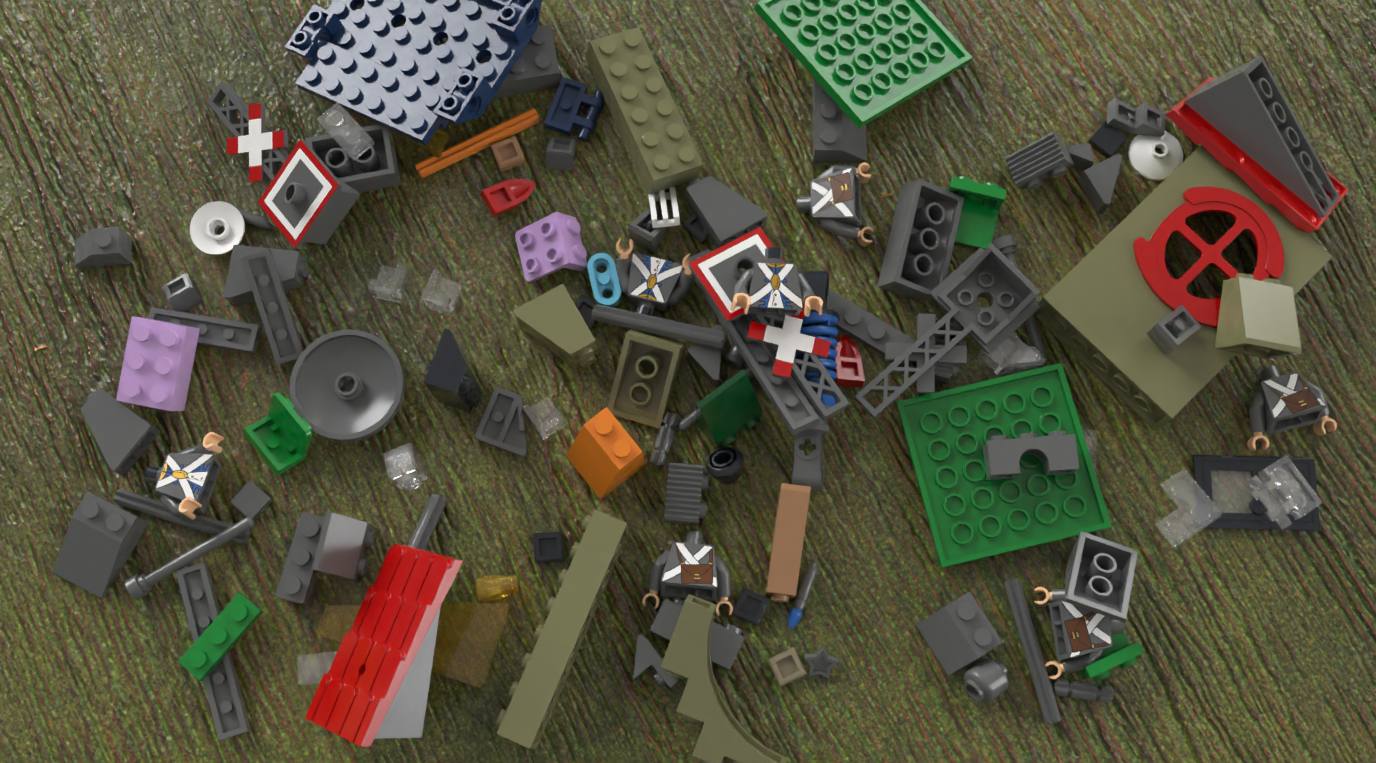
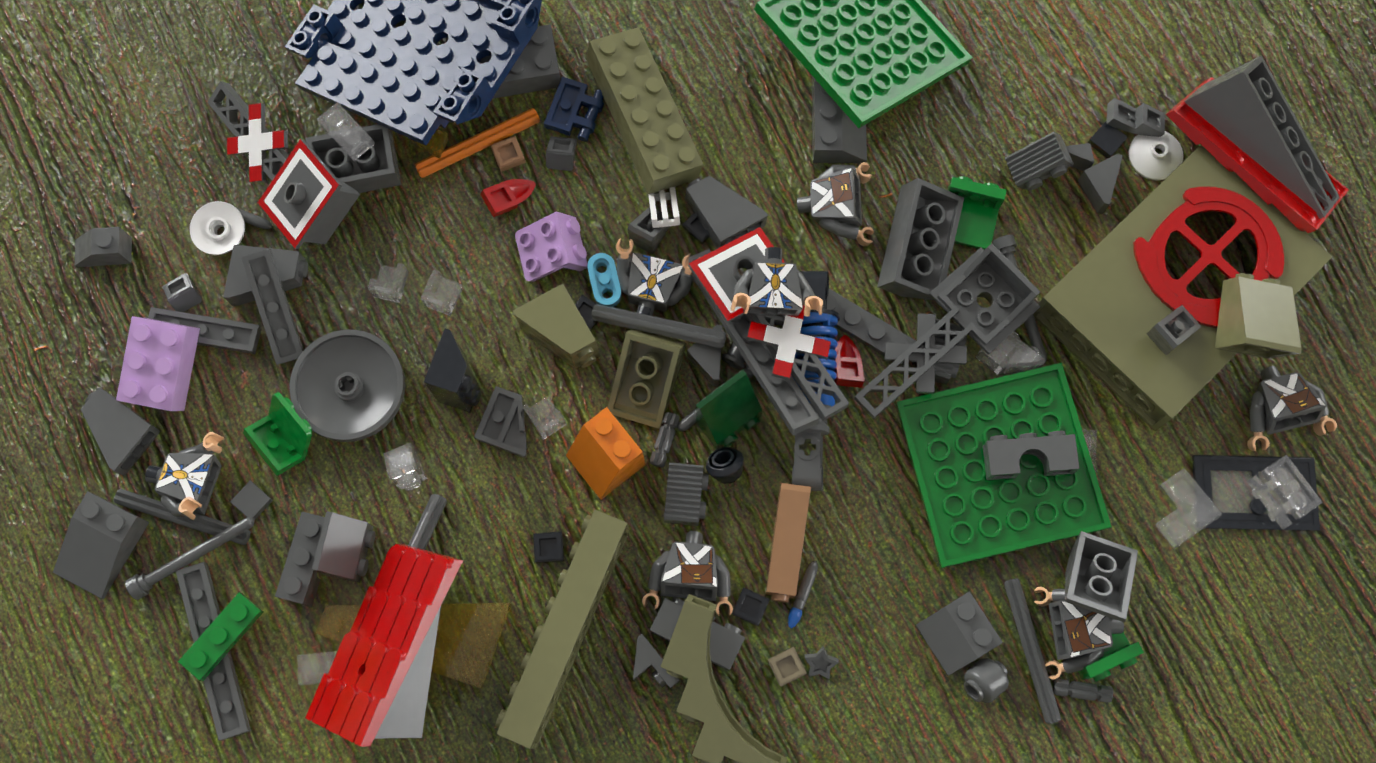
clear yellow cone [475,574,519,603] -> none

